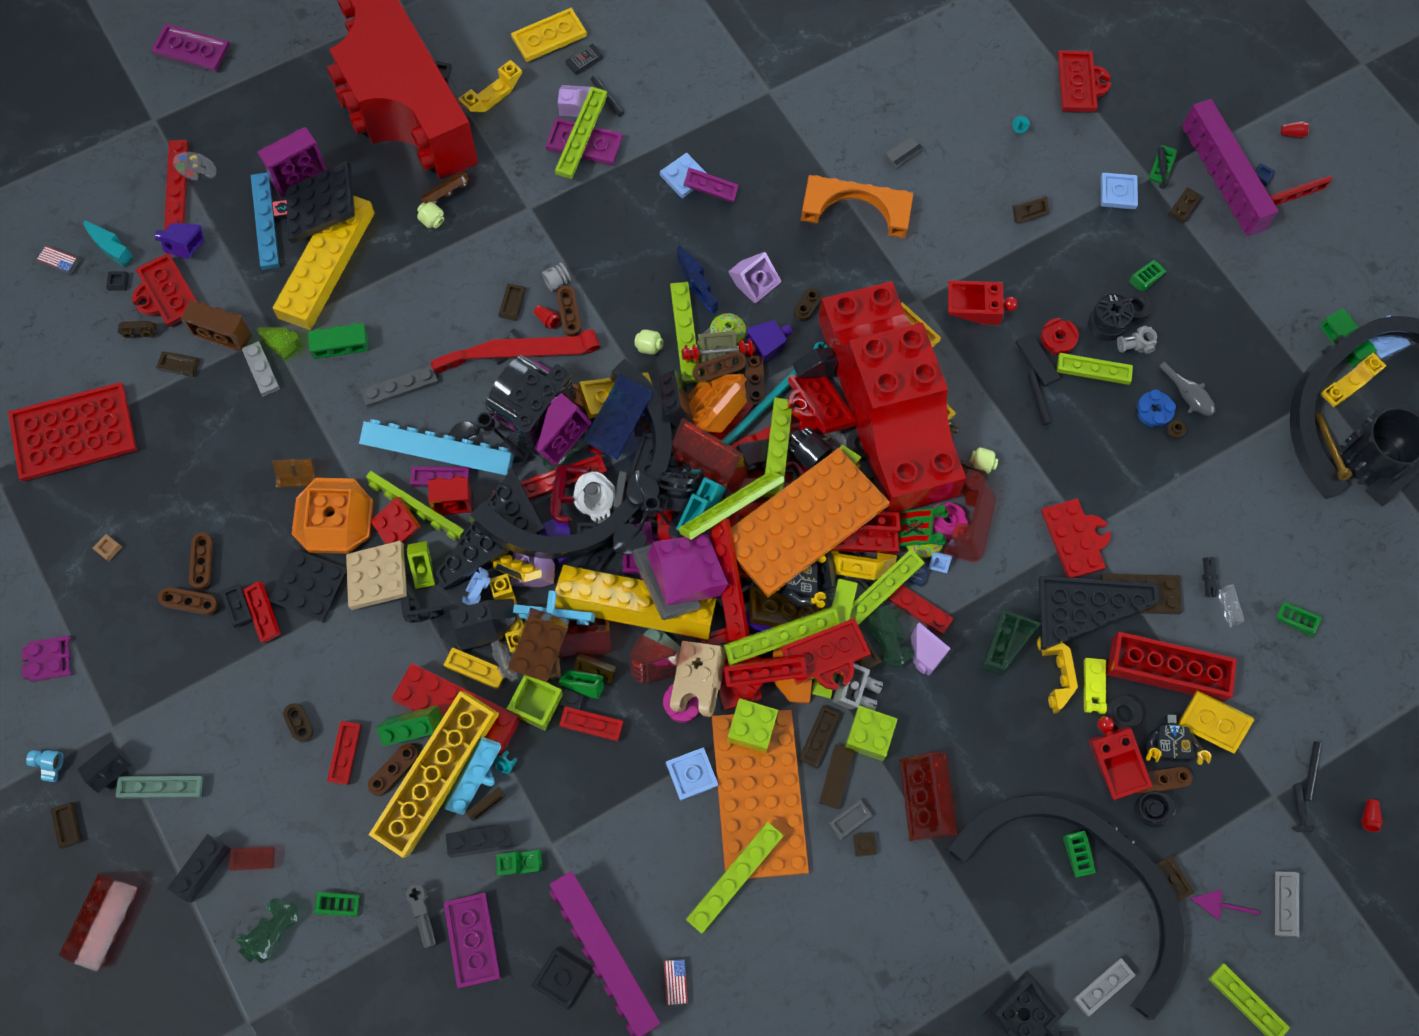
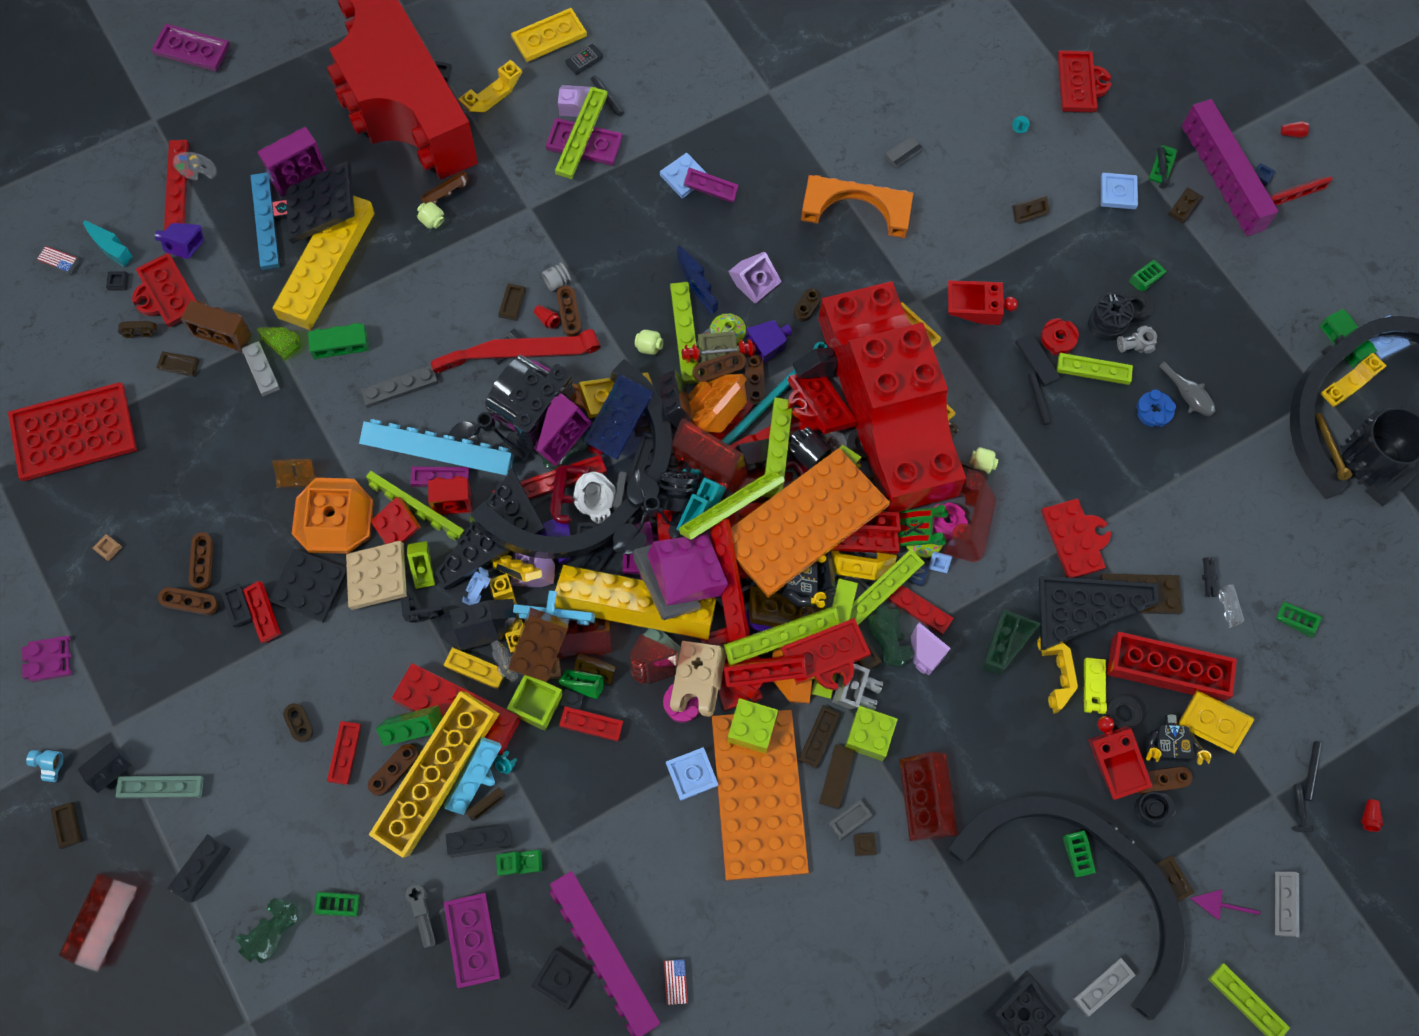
clear red plate [229,847,275,871] -> none
lime plate [686,821,784,934] -> none
dark brown plate [1167,420,1187,438] -> none

